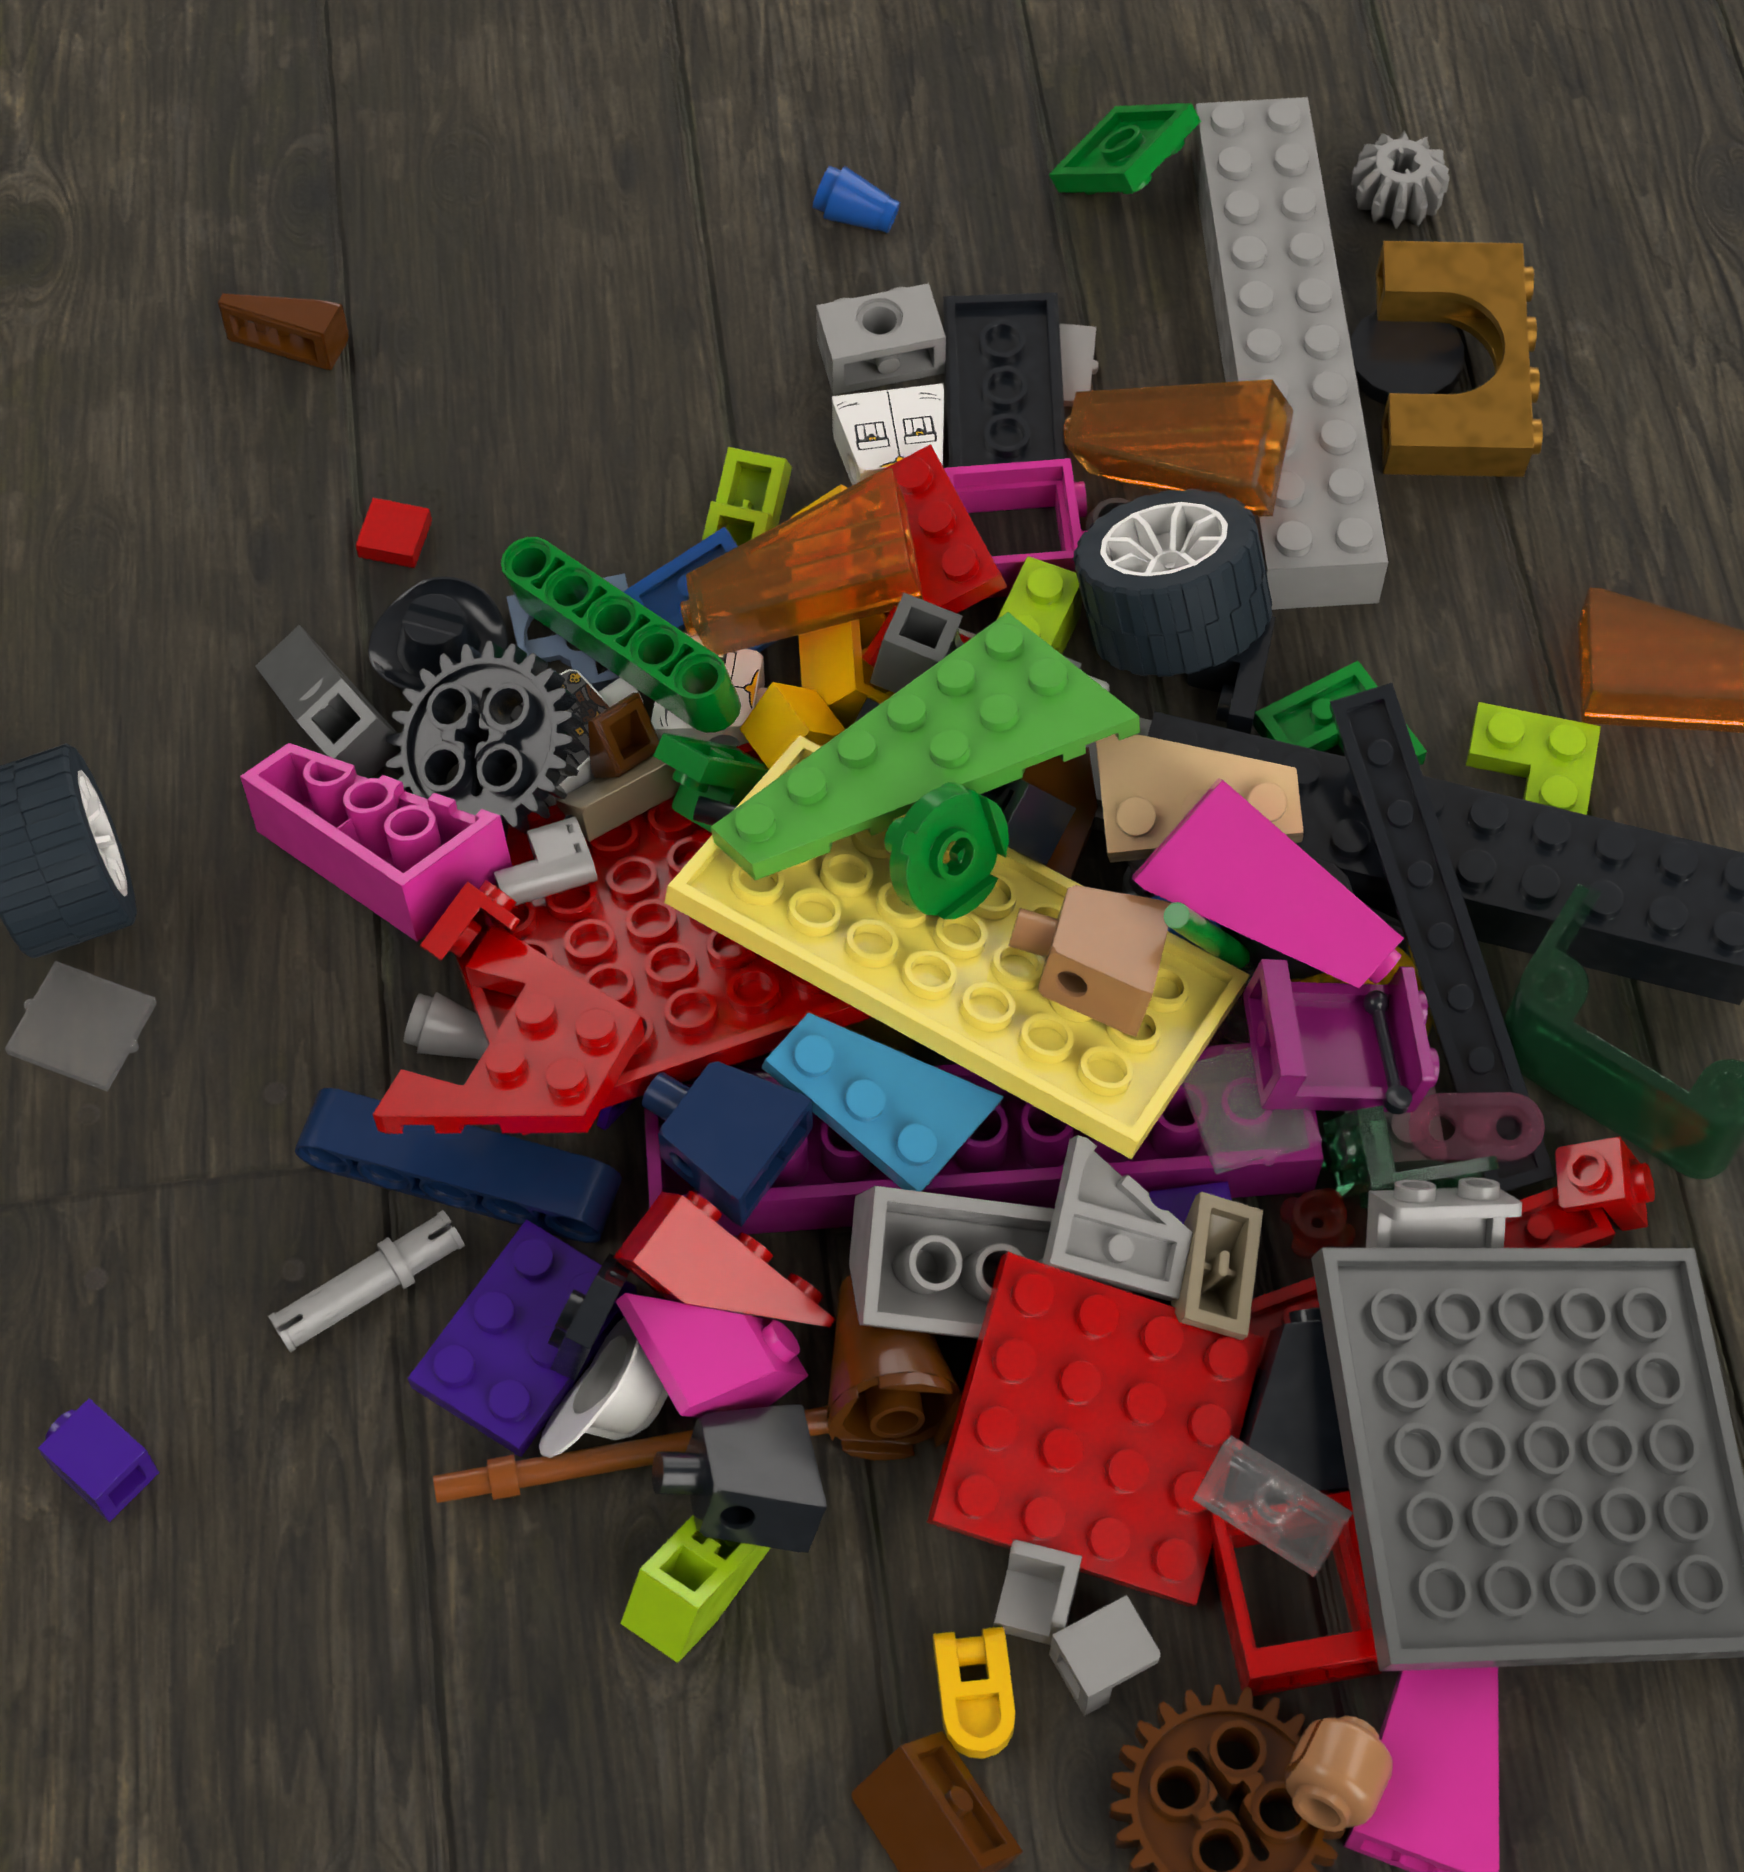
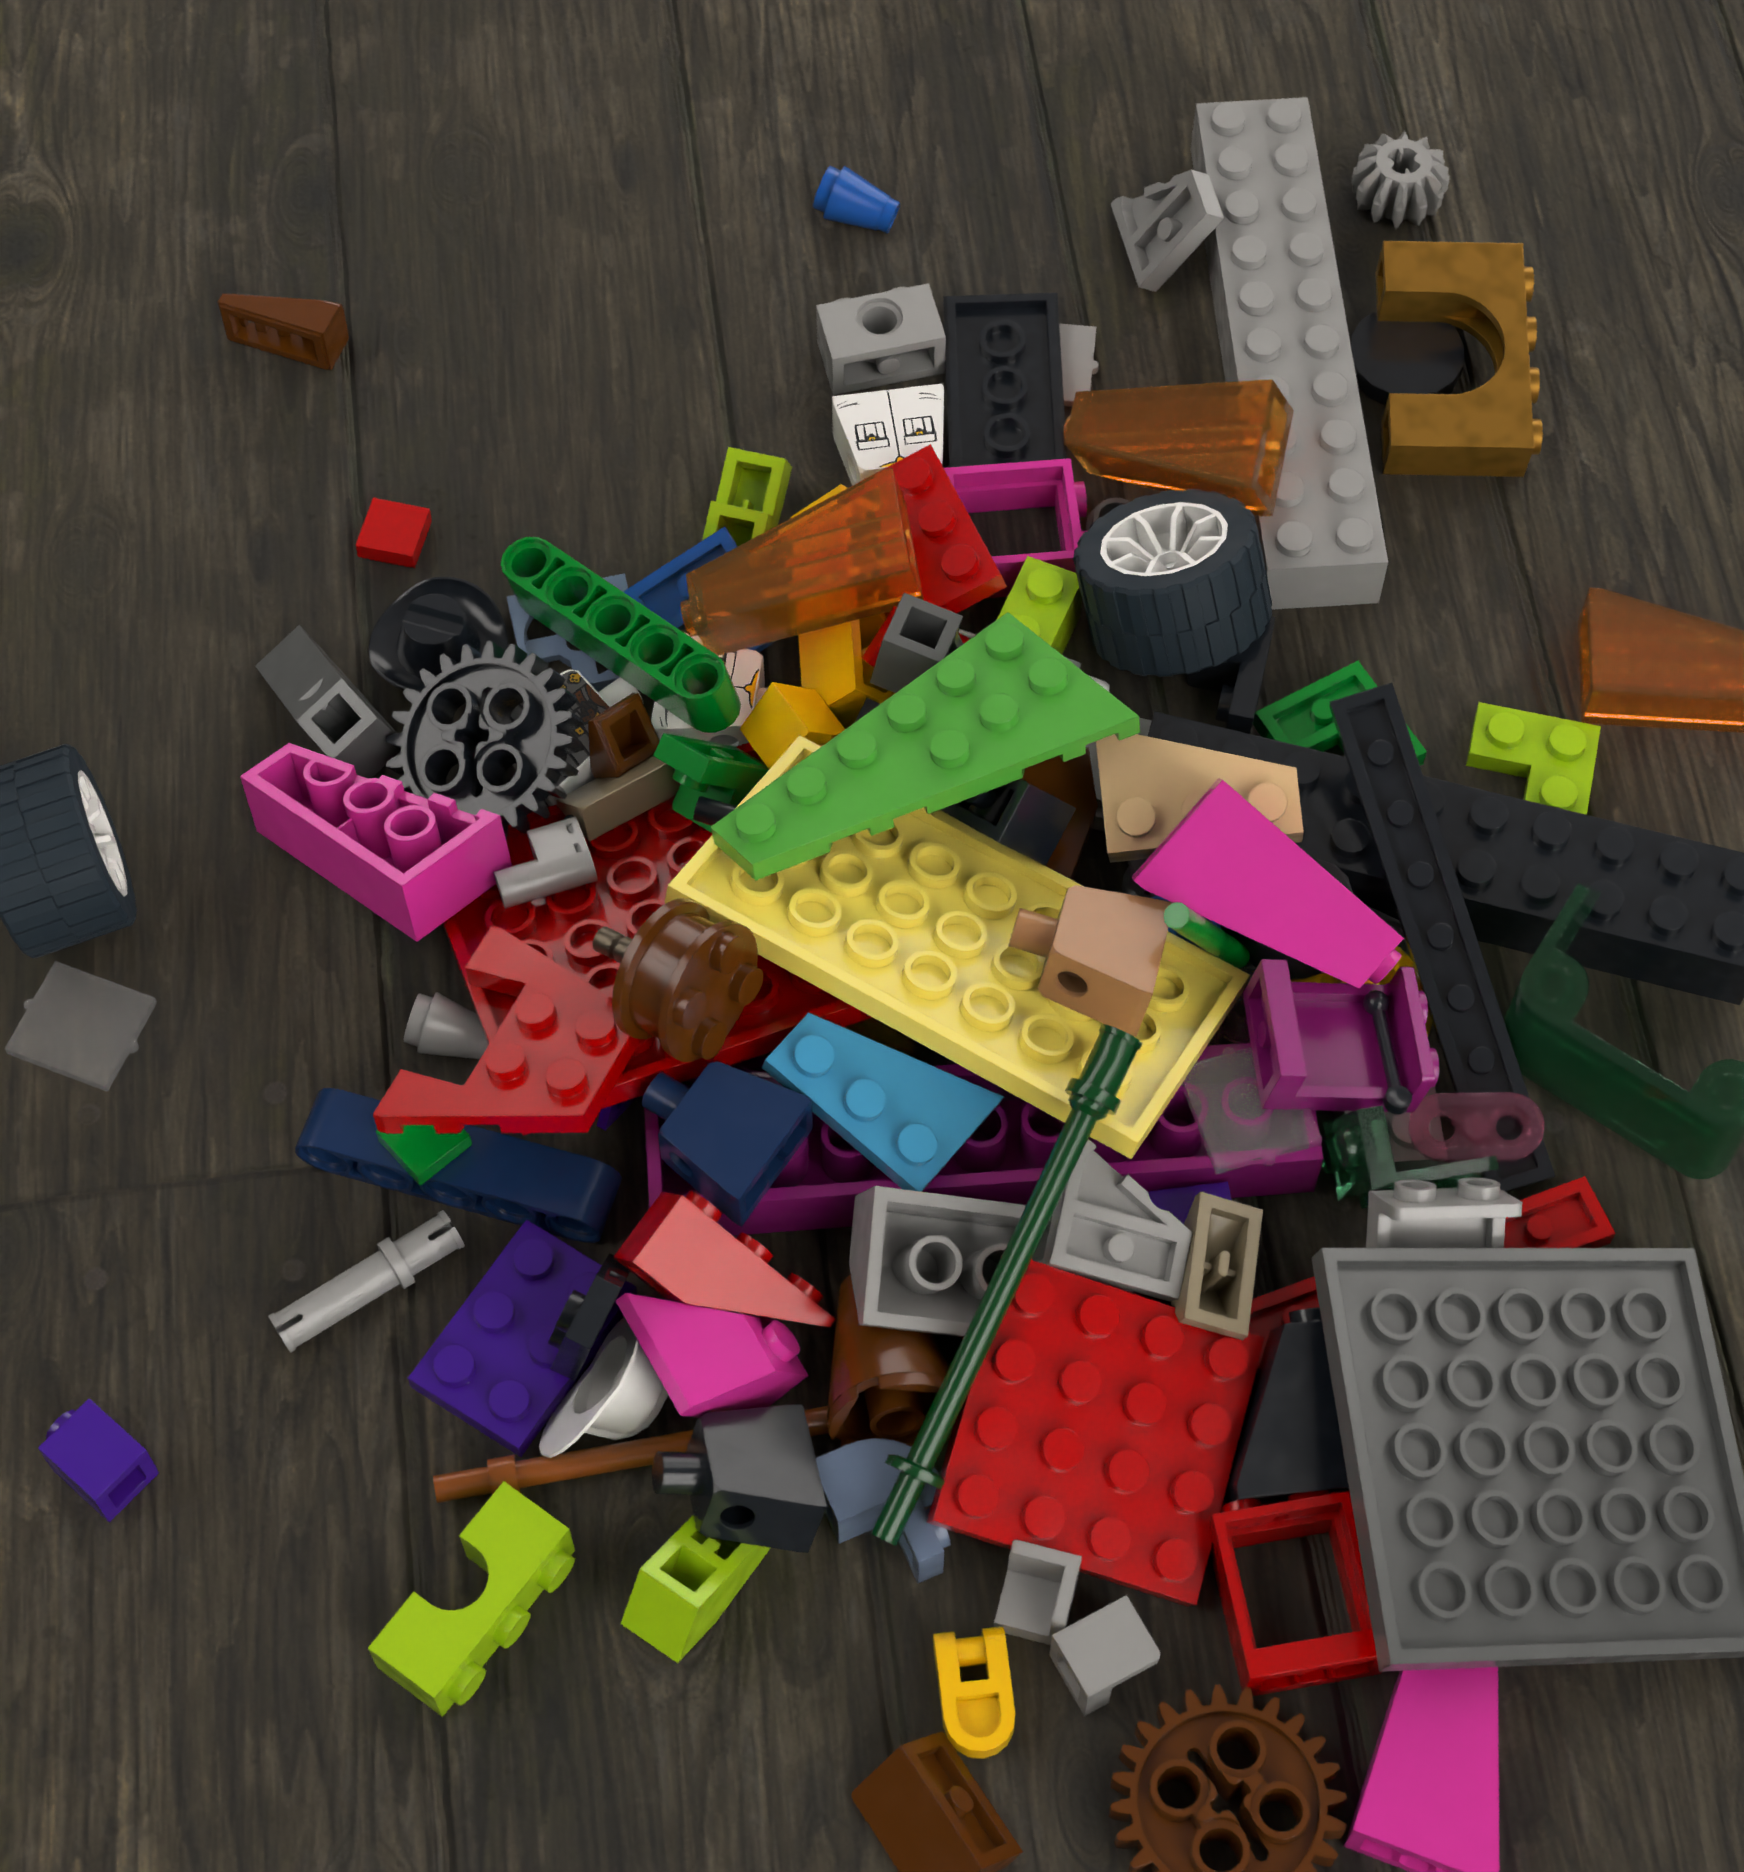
red bracket [420,880,521,962] -> none
green plate [884,782,1009,919] -> none
green plate [1048,103,1201,195] -> none
clear plate [1193,1436,1353,1577] -> none
clear red plate [1280,1188,1356,1259] -> none
medium nougat head [1284,1716,1392,1832] -> none
red bracket [1555,1136,1655,1231] -> none
none -> lime arch [368,1481,575,1717]
none -> green tile [376,1125,472,1186]
none -> reddish brown wheel [593,898,763,1062]
none -> sand blue brick [816,1439,951,1583]
none -> dark green bar [871,1024,1142,1546]
none -> light grey wing [1111,170,1224,292]

